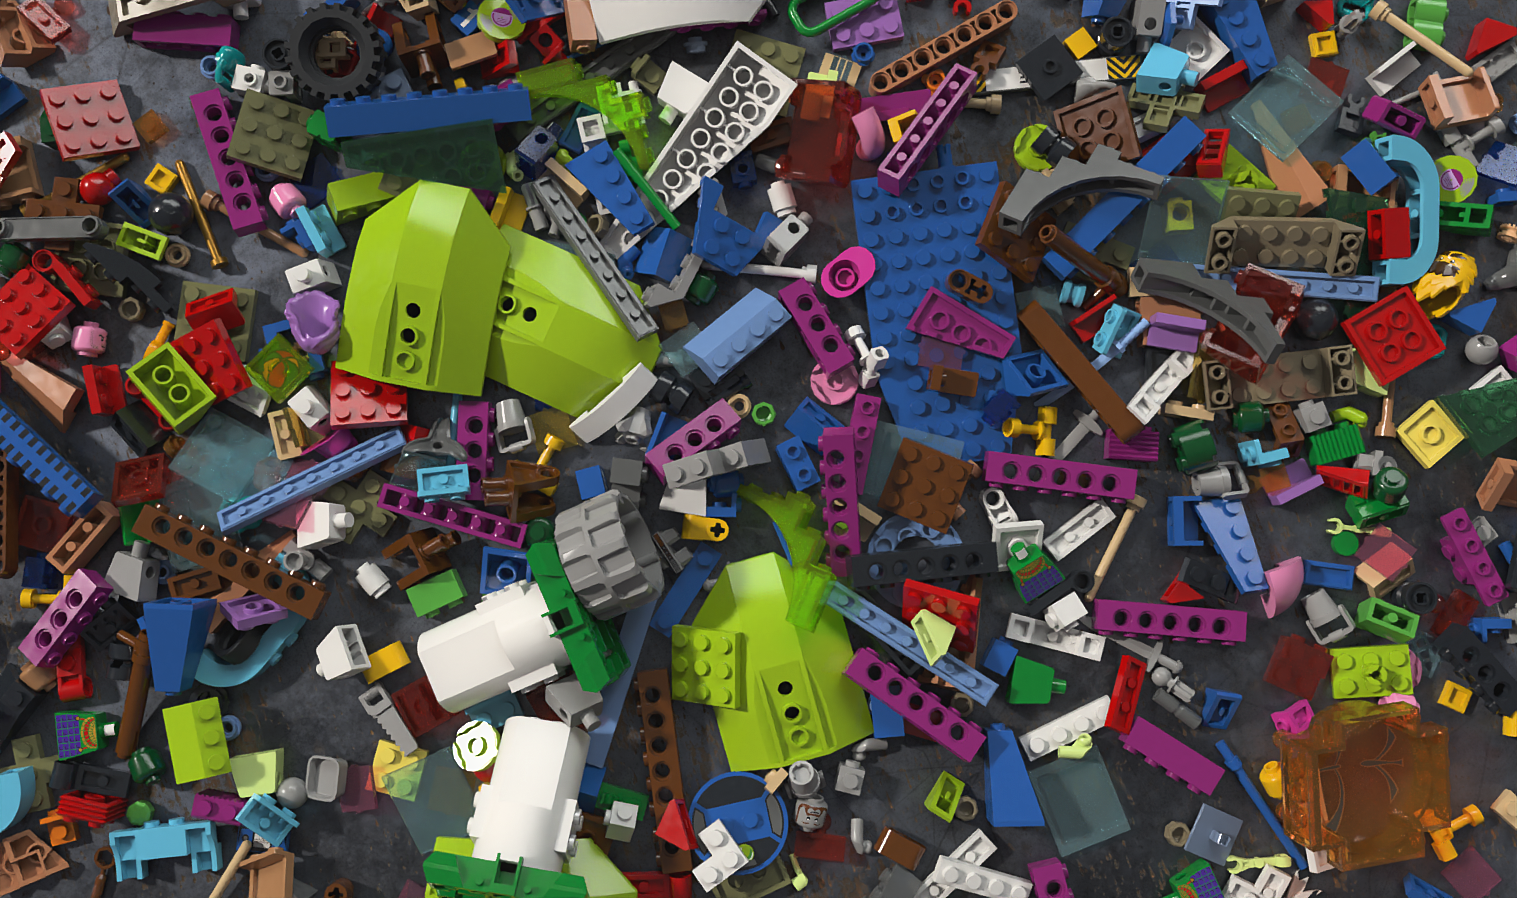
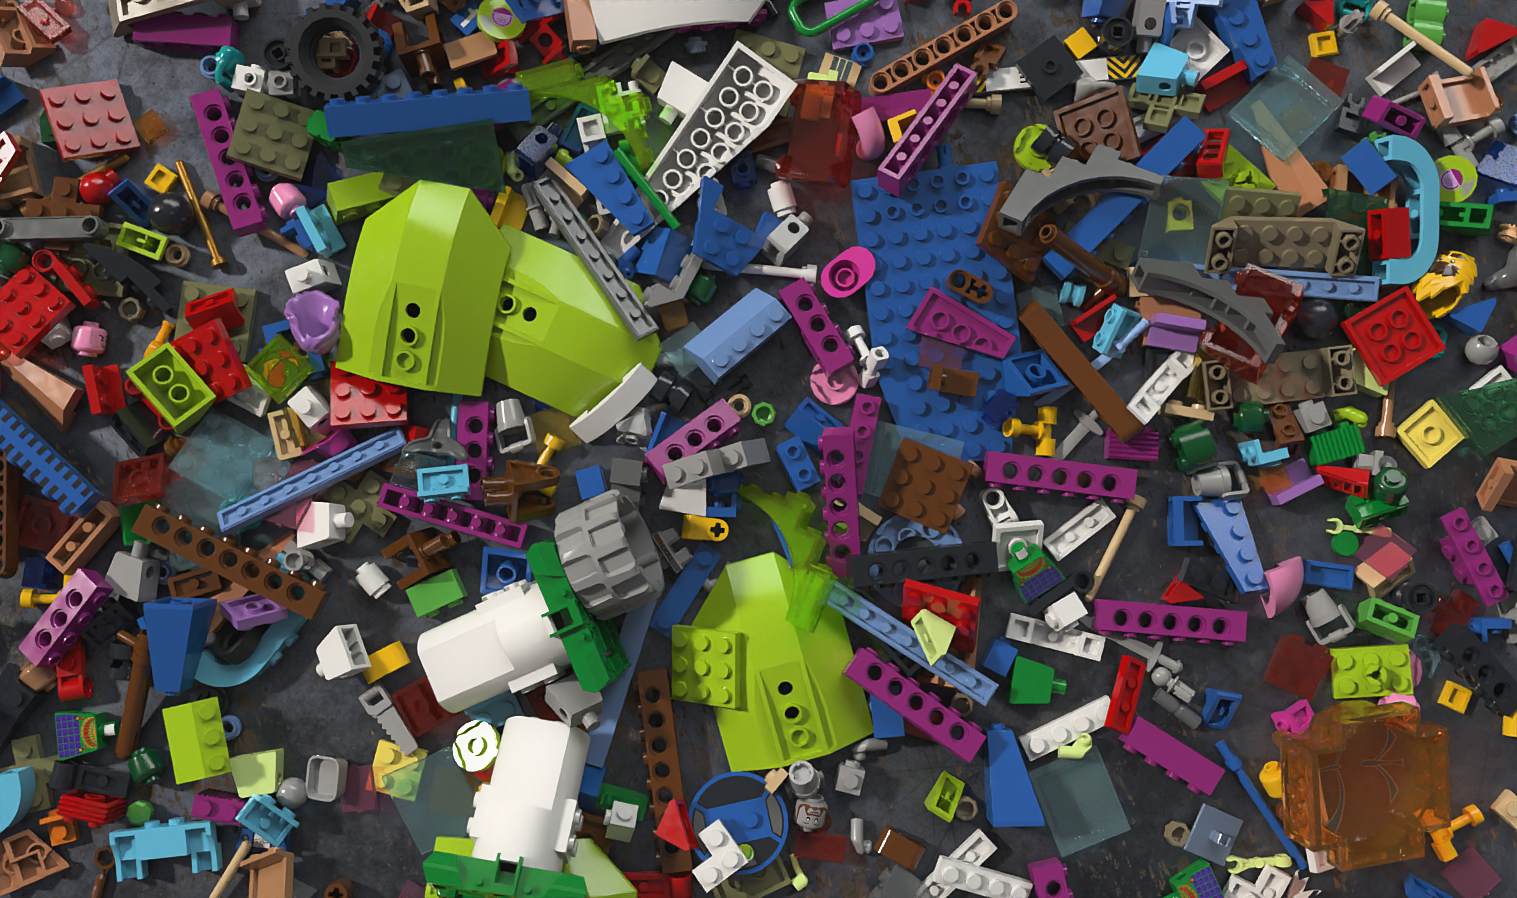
dark green head [524,517,555,547] -> none

